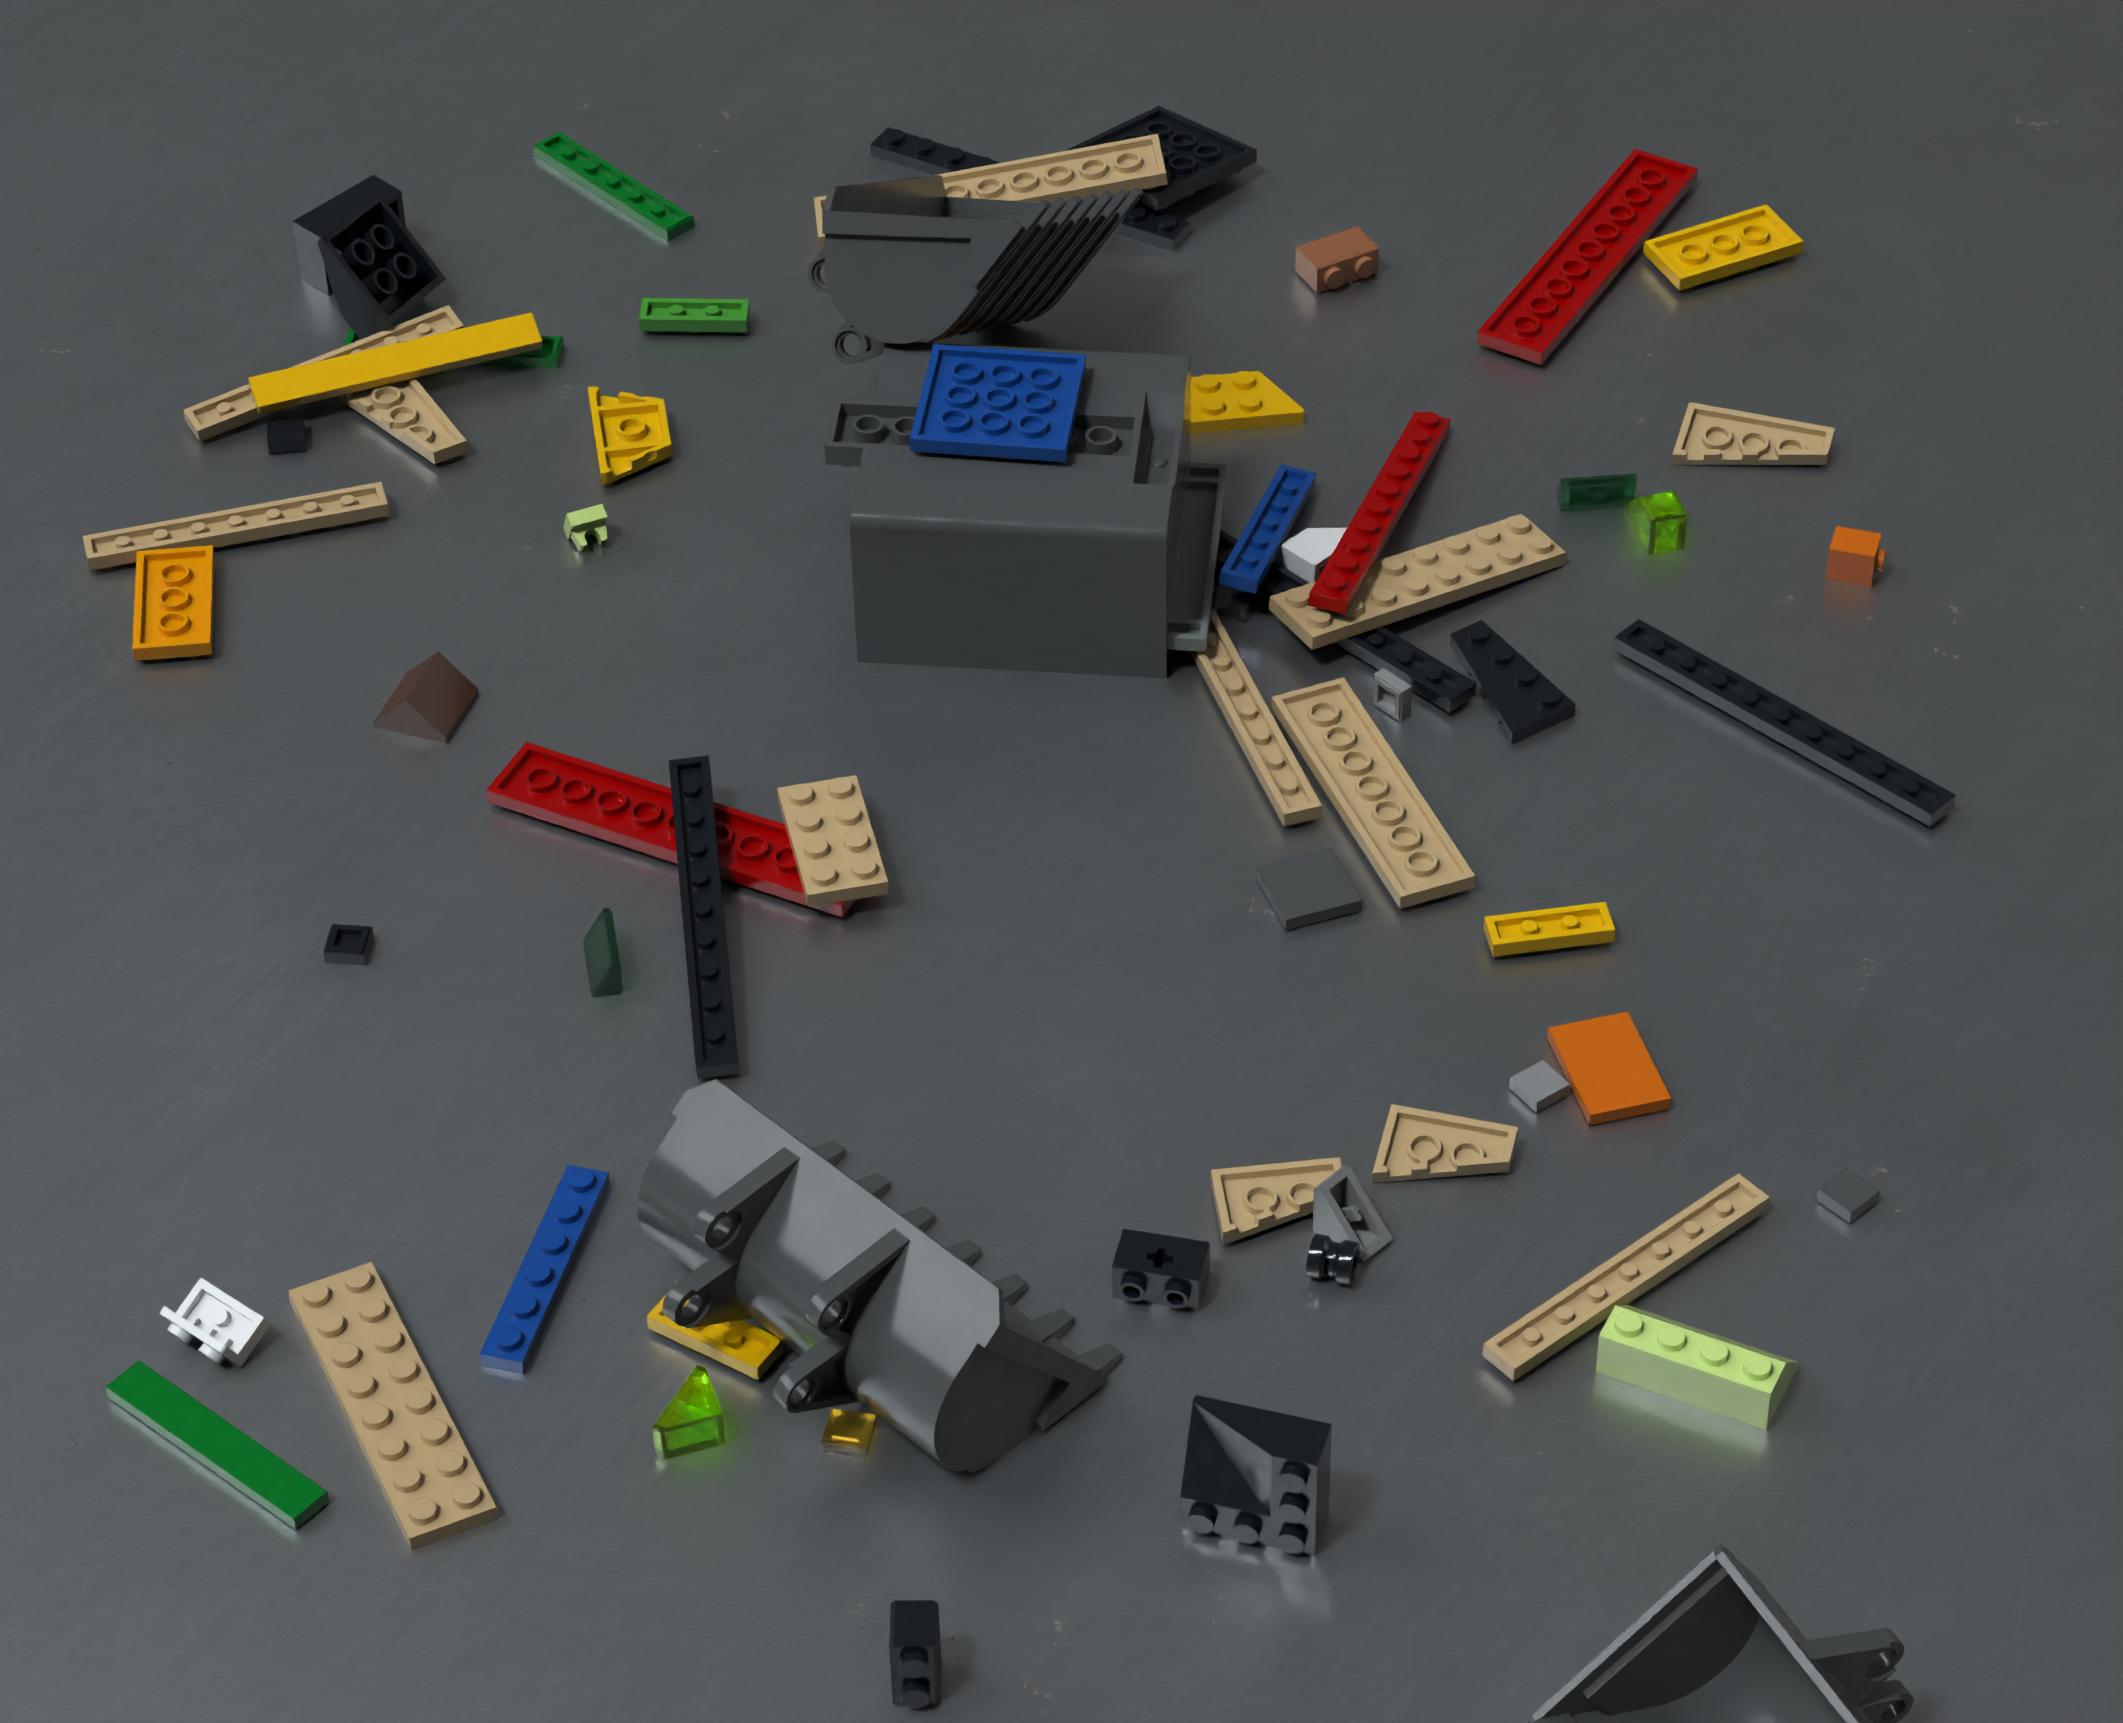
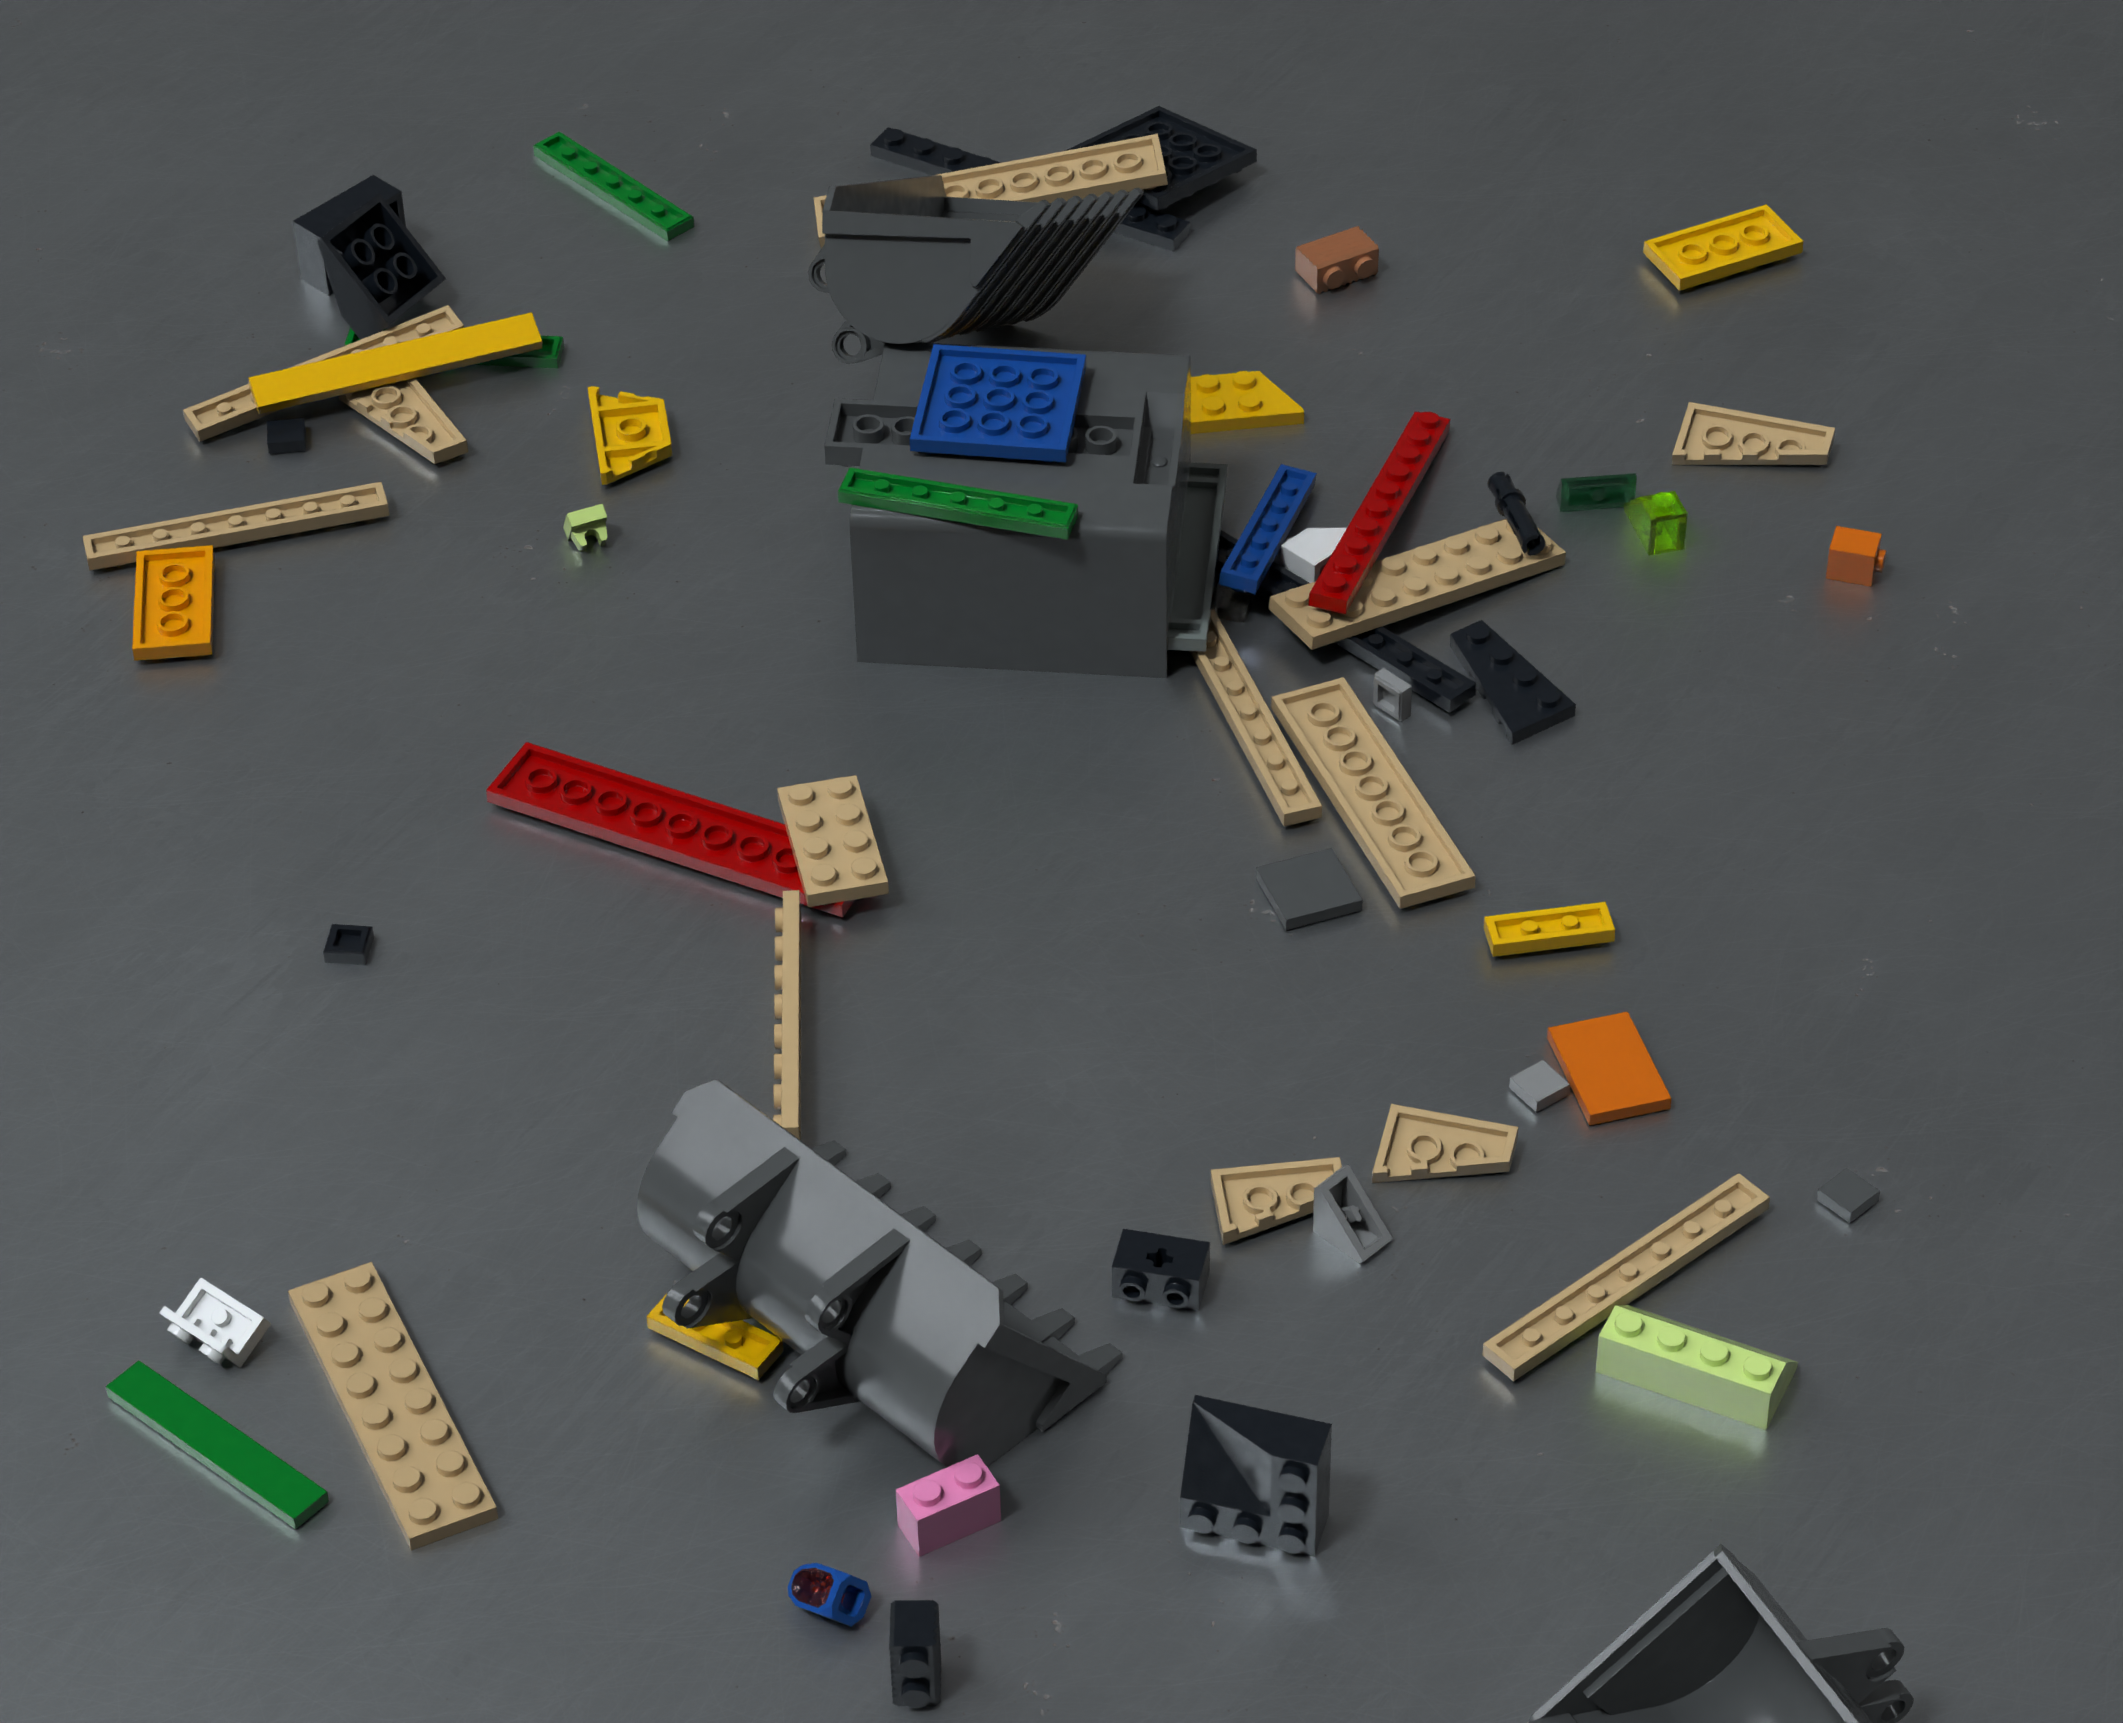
reddish brown slope [374,651,479,744] -> none
blue plate [480,1165,610,1374] -> none
clear green slope [583,908,623,998] -> none
bright green plate [639,298,750,333] -> none
clear neon green slope [652,1365,726,1460] -> none
black plate [669,755,740,1079] -> none
clear yellow tile [821,1409,876,1460] -> none
black wheel [1306,1233,1360,1285] -> none
red plate [1476,149,1698,365] -> none
black plate [1613,619,1956,826] -> none
none -> tan plate [773,890,801,1140]
none -> blue rock [788,1563,872,1627]
none -> green tile [838,468,1079,540]
none -> bright pink brick [896,1454,1001,1557]
none -> black pin [1487,472,1545,556]

